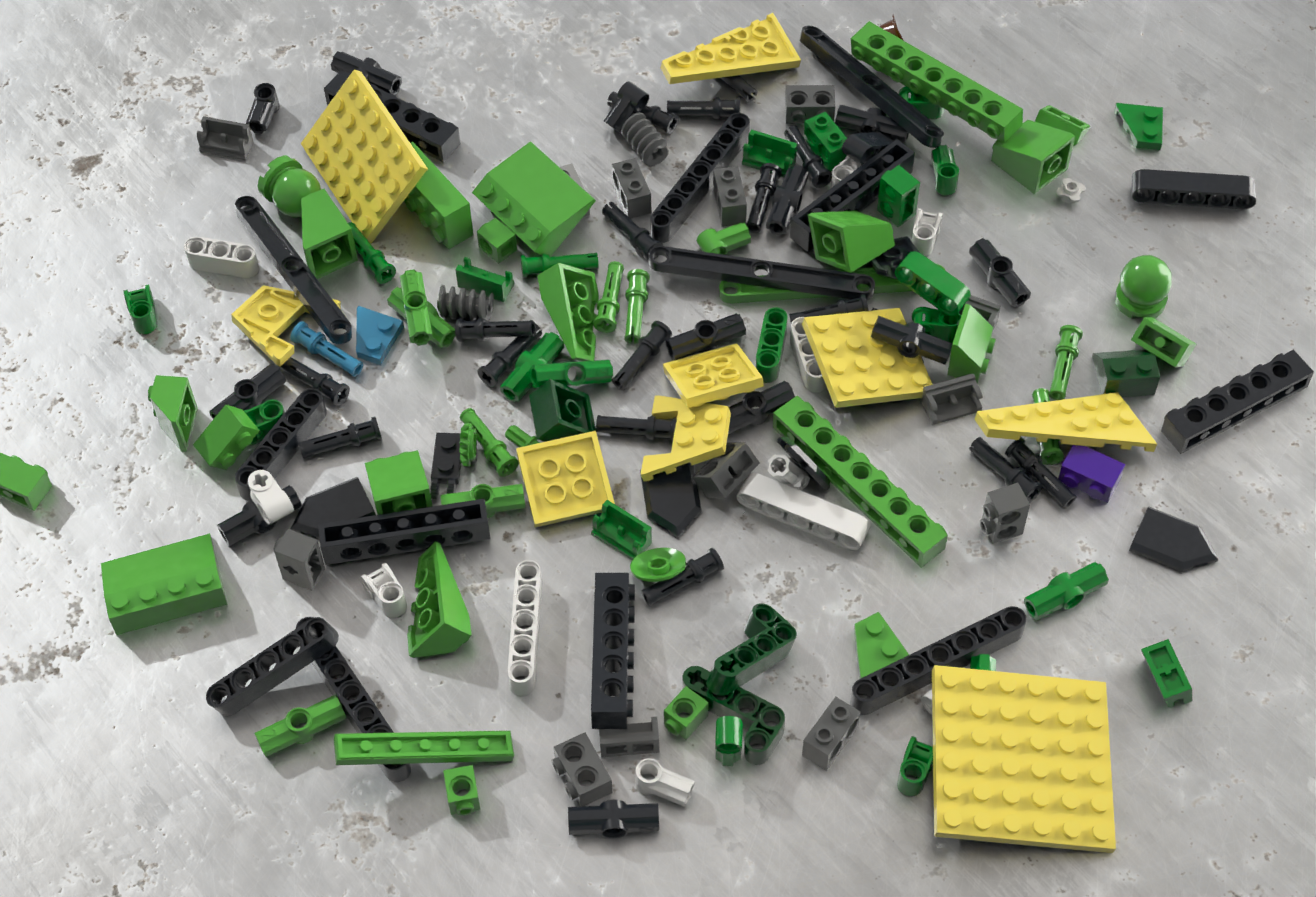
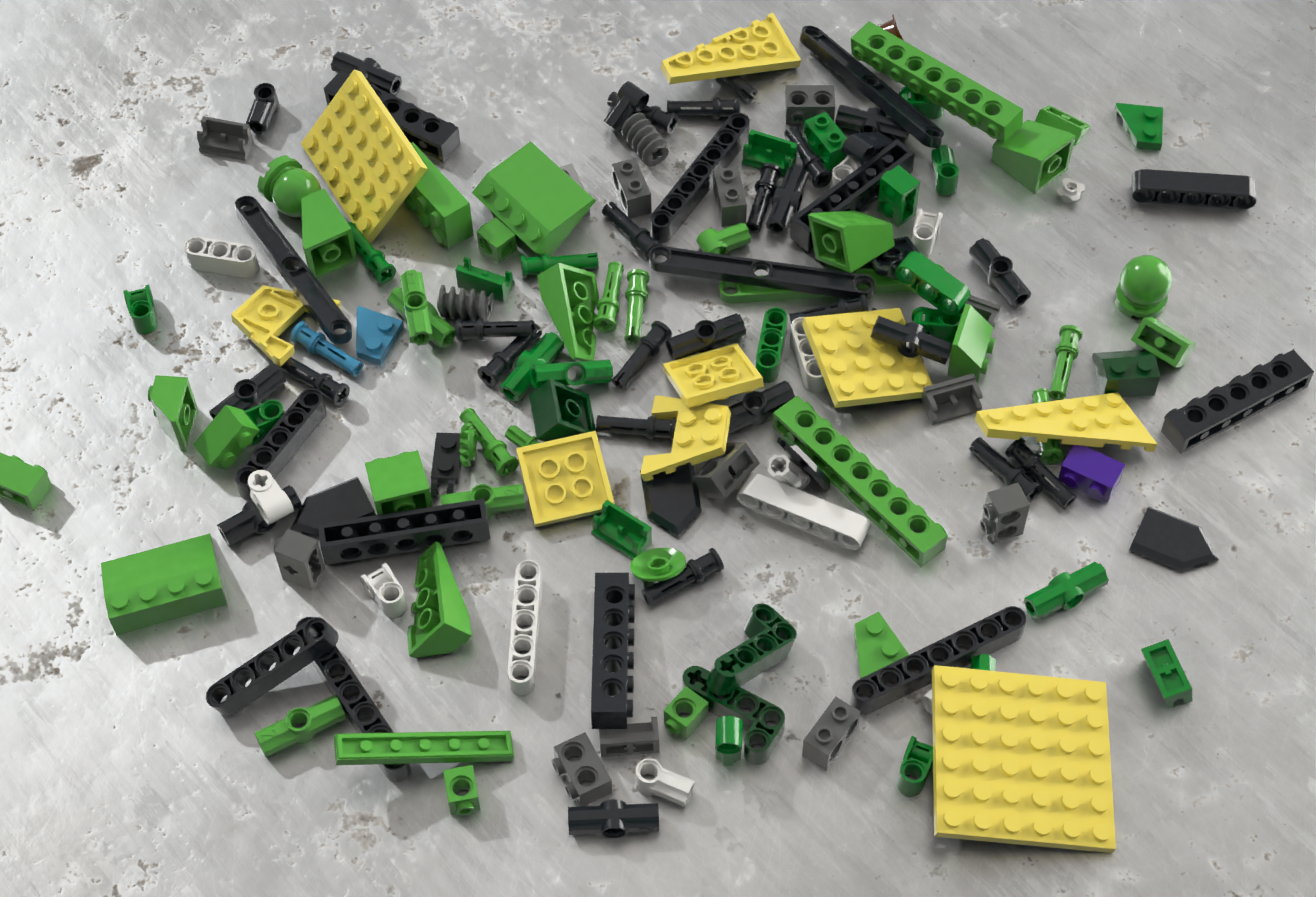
black pin [298,416,382,459] -> none

